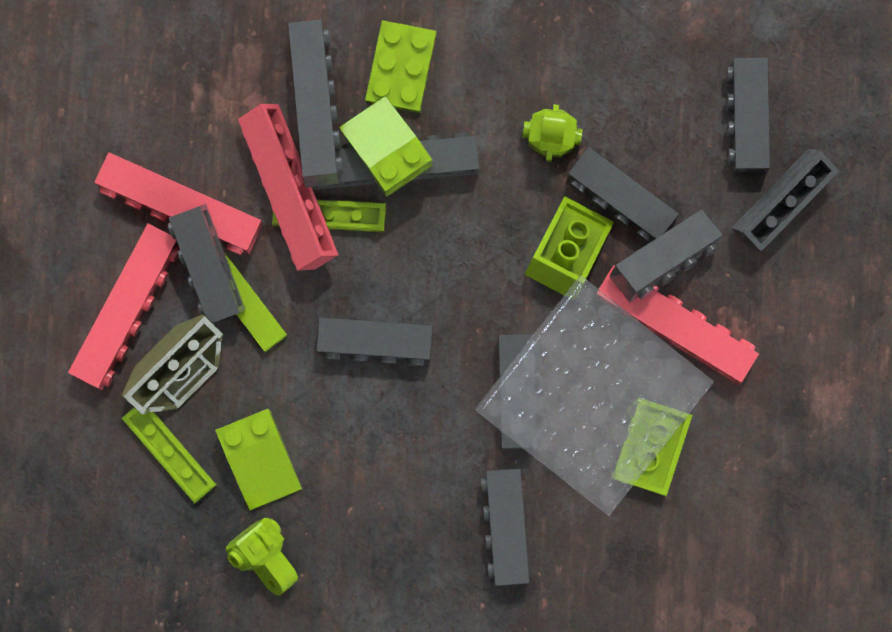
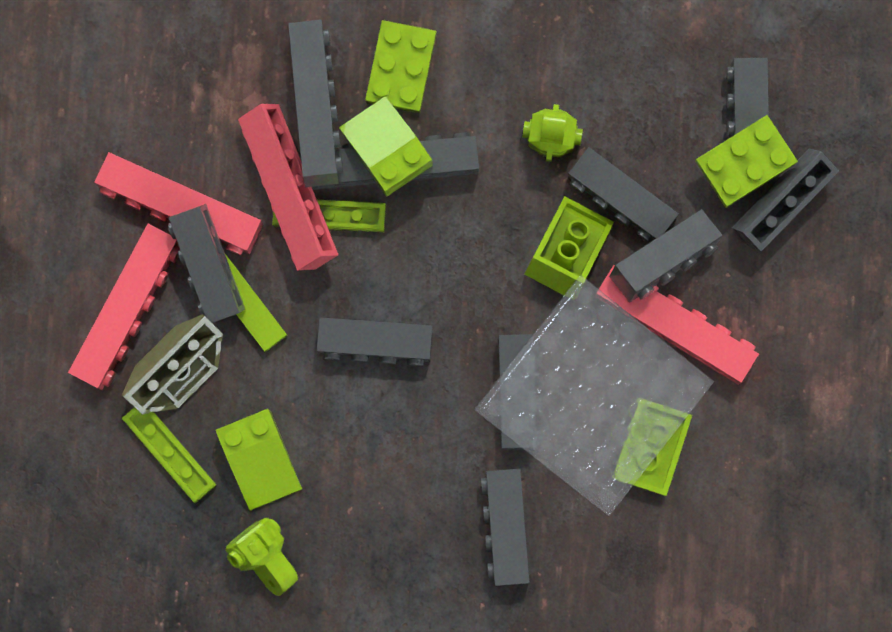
none -> lime plate [695,115,798,208]

